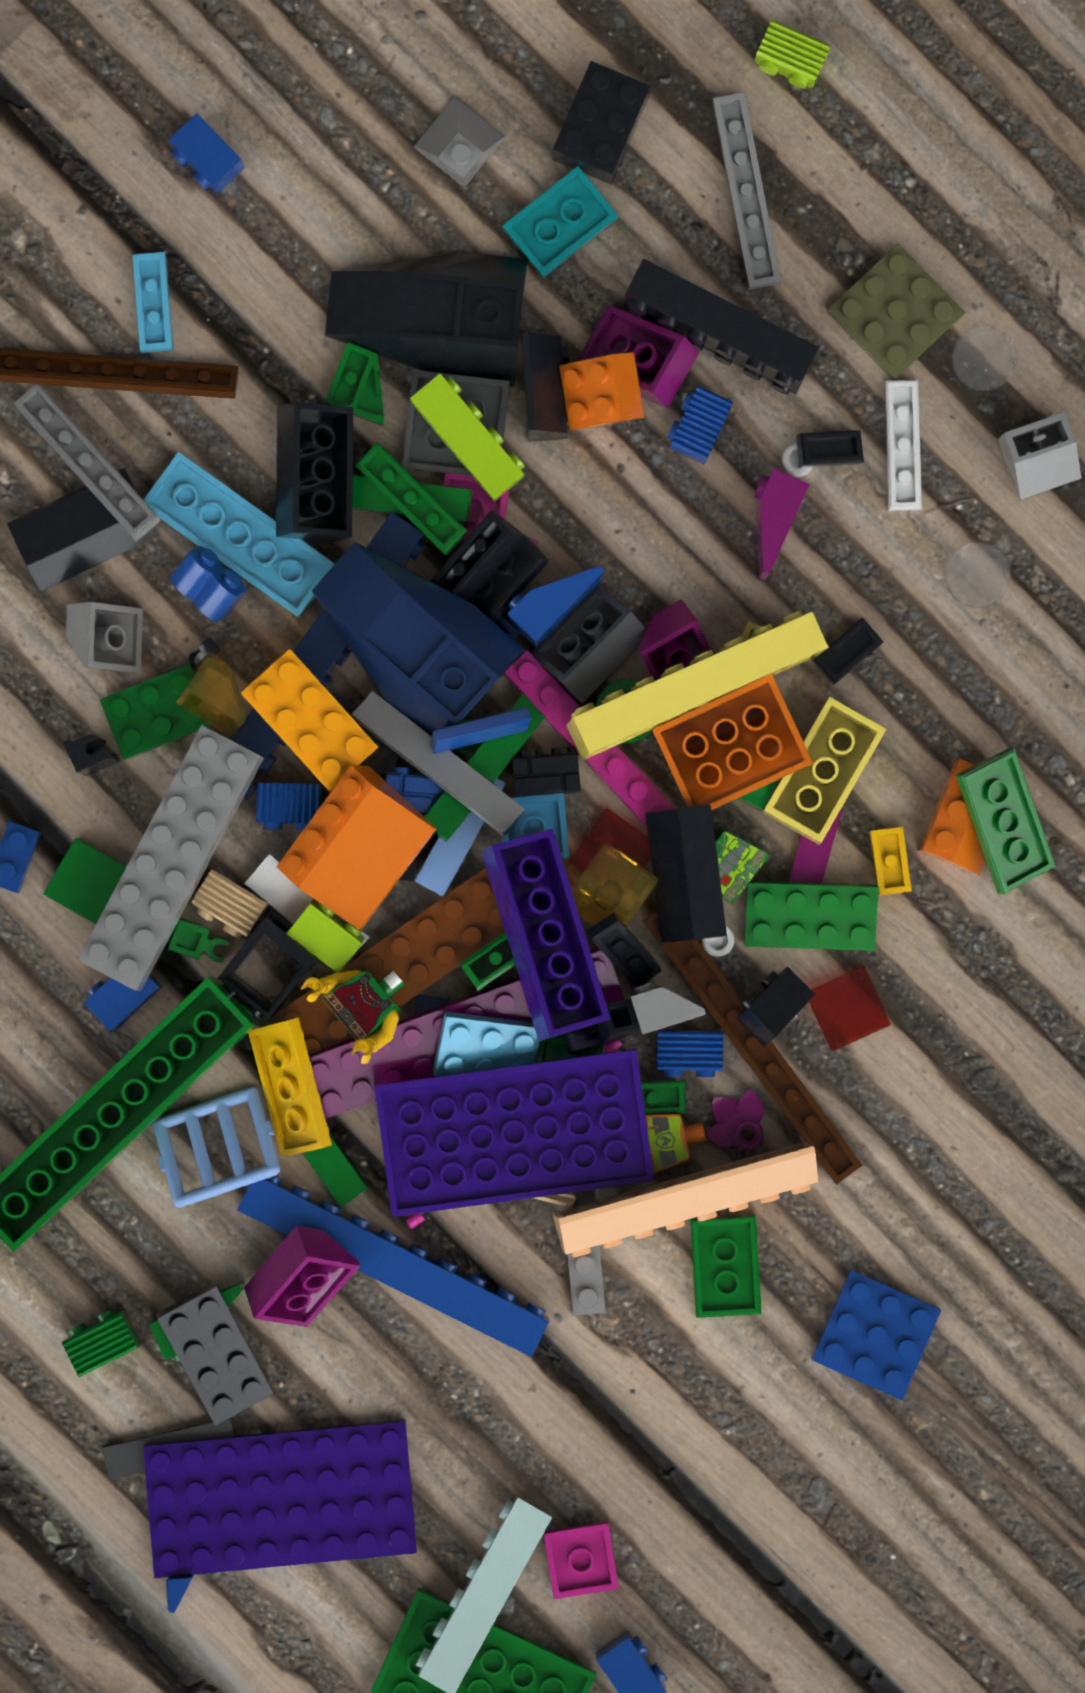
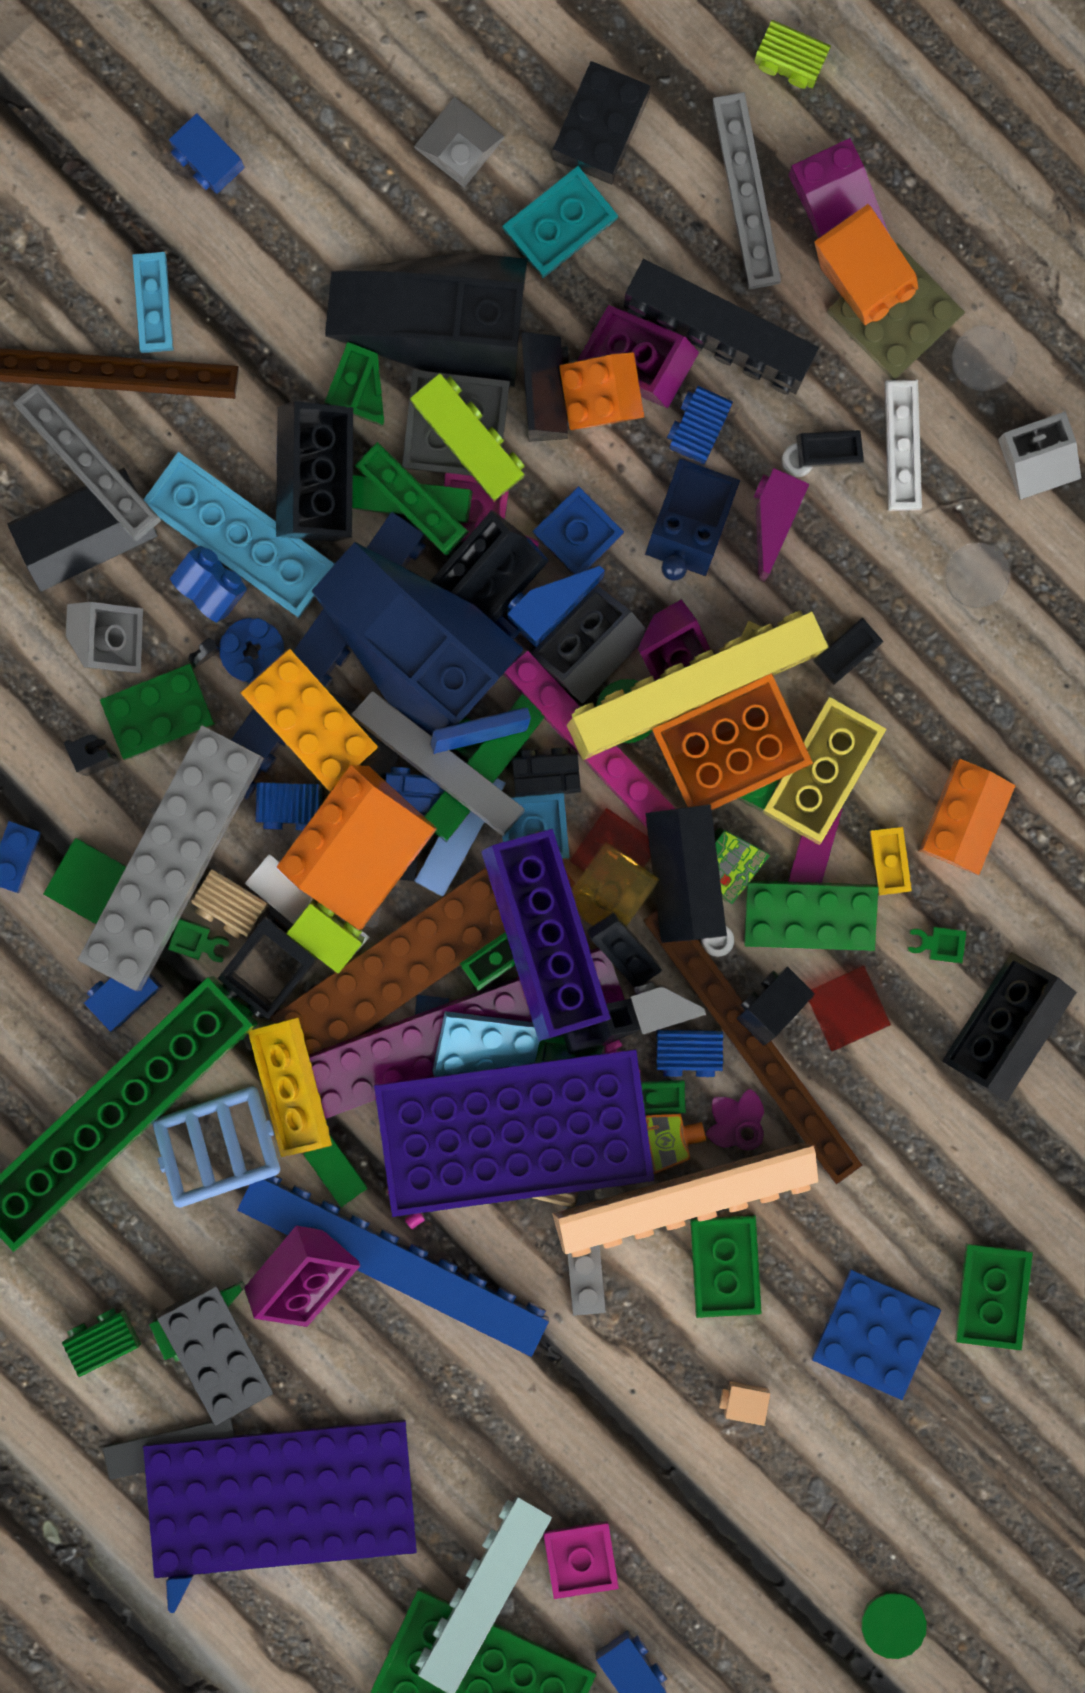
clear yellow slope [175,656,246,738] -> none
torso [301,969,405,1064] -> none
green tile [956,748,1056,895] -> none
none -> blue plate [220,618,285,683]
none -> blue plate [532,486,624,575]
none -> dark blue slope [645,459,740,581]
none -> light nougat brick [719,1381,771,1426]
none -> magenta slope [788,138,889,238]
none -> orange slope [814,204,919,326]
none -> green tile [861,1591,927,1659]
none -> green plate [907,927,967,964]
none -> black slope [942,952,1077,1102]
none -> green plate [955,1243,1033,1351]

